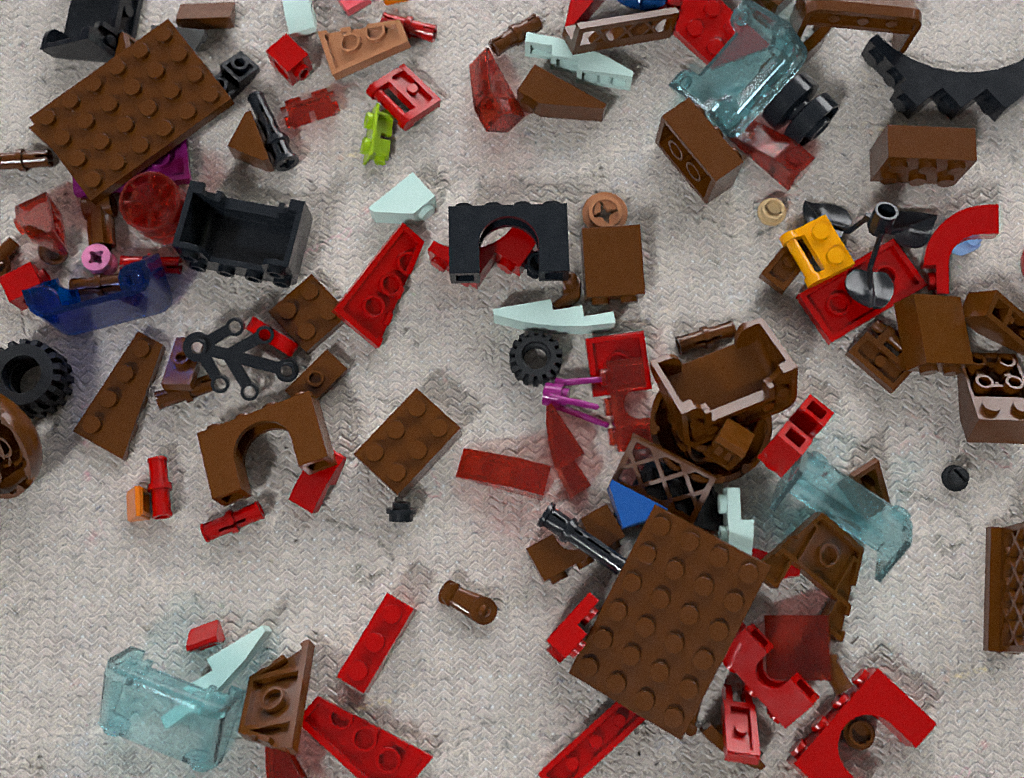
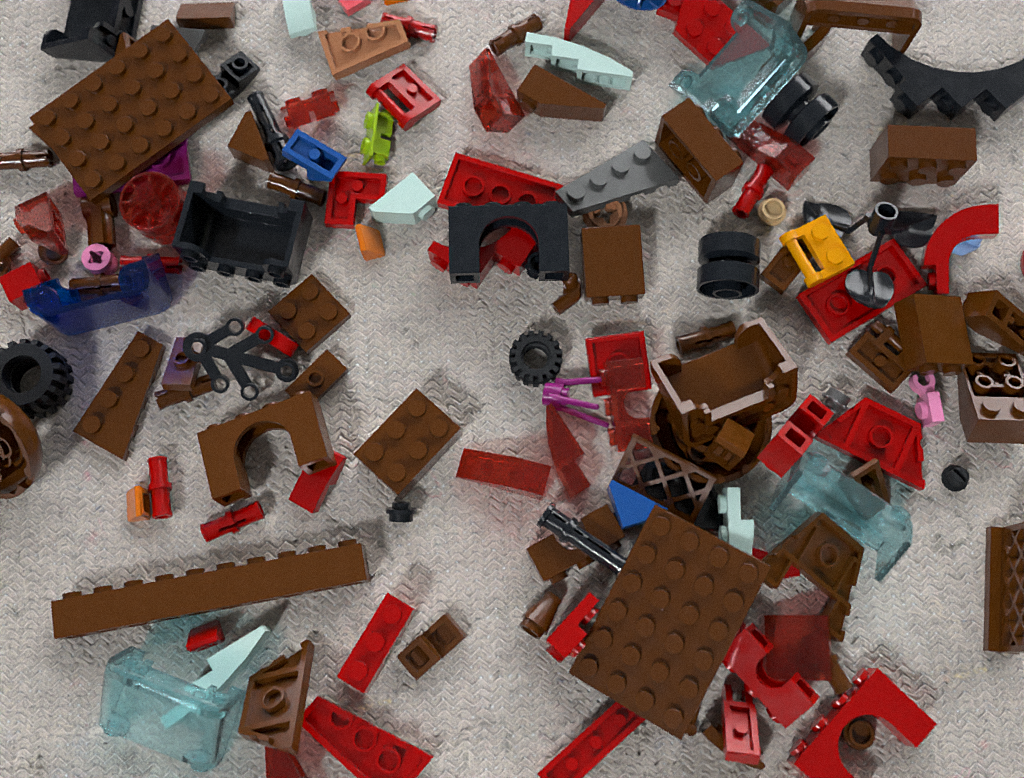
red brick [265,33,313,86] -> none
red wing [331,223,425,349] -> none
reddish brown piece [438,580,497,625] -> none
light aqua slope [493,299,616,334] -> none
reddish brown fence [562,7,679,55] -> none
none -> reddish brown brick [51,539,371,640]
none -> reddish brown pin [267,171,327,207]
none -> blue slope [282,129,347,182]
none -> red plate [324,171,388,229]
none -> orange slope [355,224,385,261]
none -> reddish brown slope [396,612,467,681]
none -> red plate [437,153,563,229]
none -> reddish brown cone [519,591,562,639]
none -> dark grey wing [554,140,679,218]
none -> black wheel [696,231,761,300]
none -> red pin [732,163,774,219]
none -> red wing [813,397,926,491]
none -> flat silver plate [822,387,851,413]
none -> bright pink plate [909,374,945,428]

